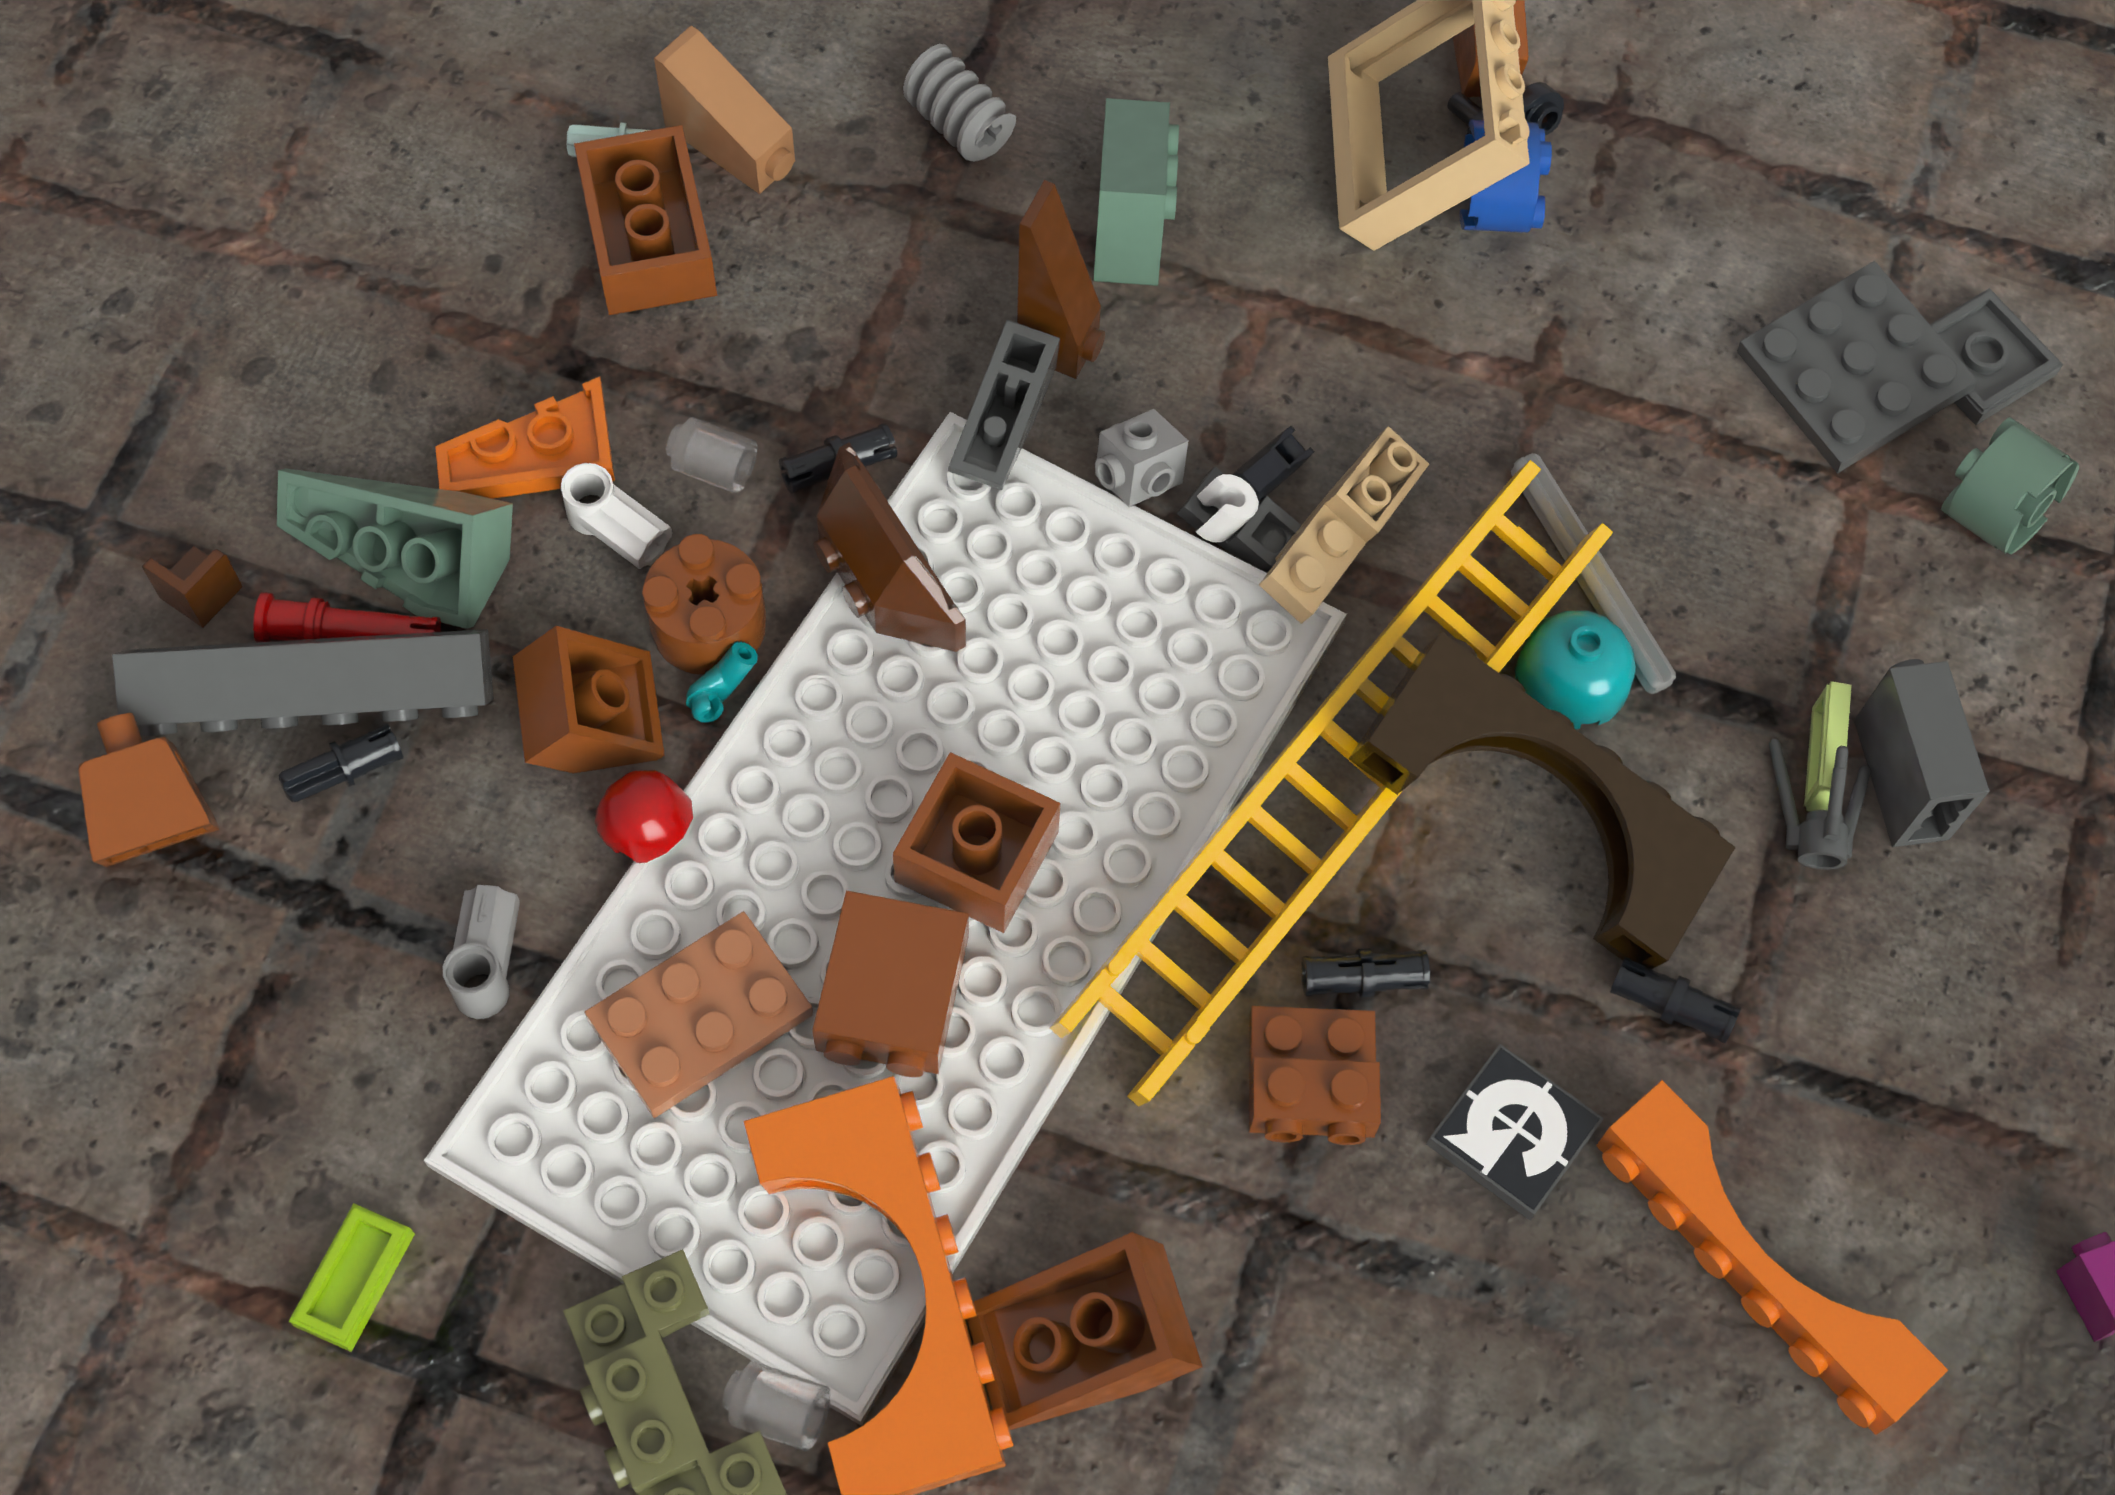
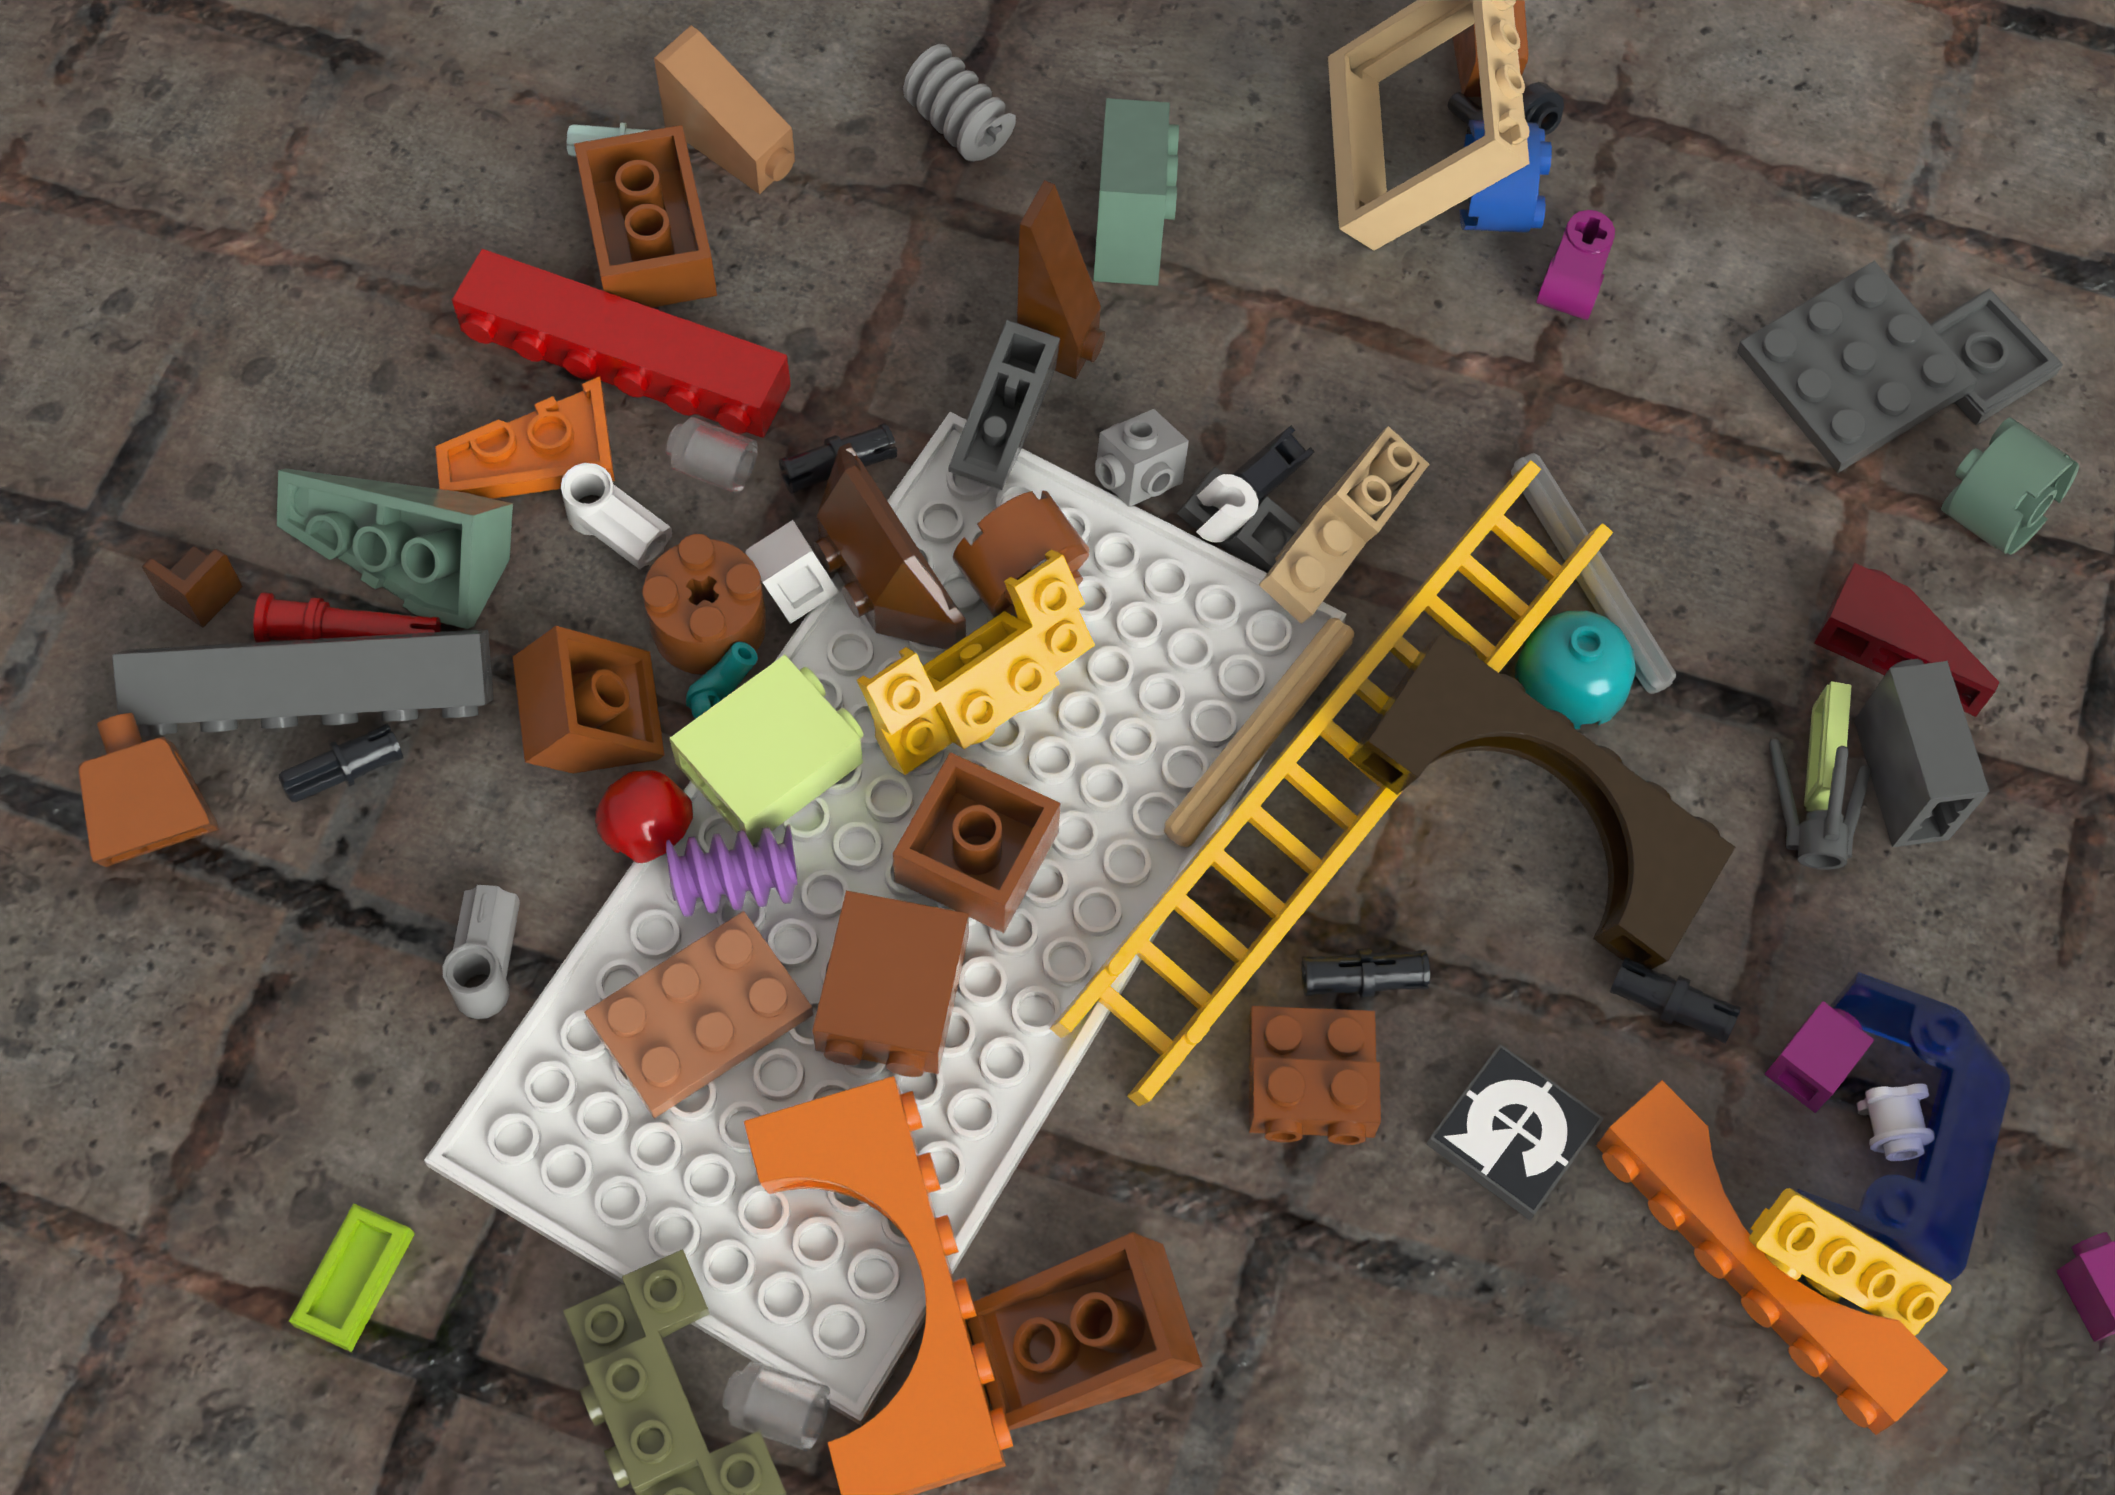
none -> red brick [452,249,791,438]
none -> medium lavender piece [666,824,798,917]
none -> yellowish green brick [670,654,863,846]
none -> white panel [745,520,839,624]
none -> yellow bracket [856,549,1095,775]
none -> dark orange brick [953,490,1089,617]
none -> tan axle [1164,618,1355,848]
none -> magenta piece [1536,210,1615,321]
none -> yellow bracket [1749,1188,1952,1336]
none -> magenta brick [1764,1001,1874,1113]
none -> clear blue windscreen [1796,972,2010,1283]
none -> dark red slope [1814,563,1999,717]
none -> white brick [1856,1084,1934,1161]

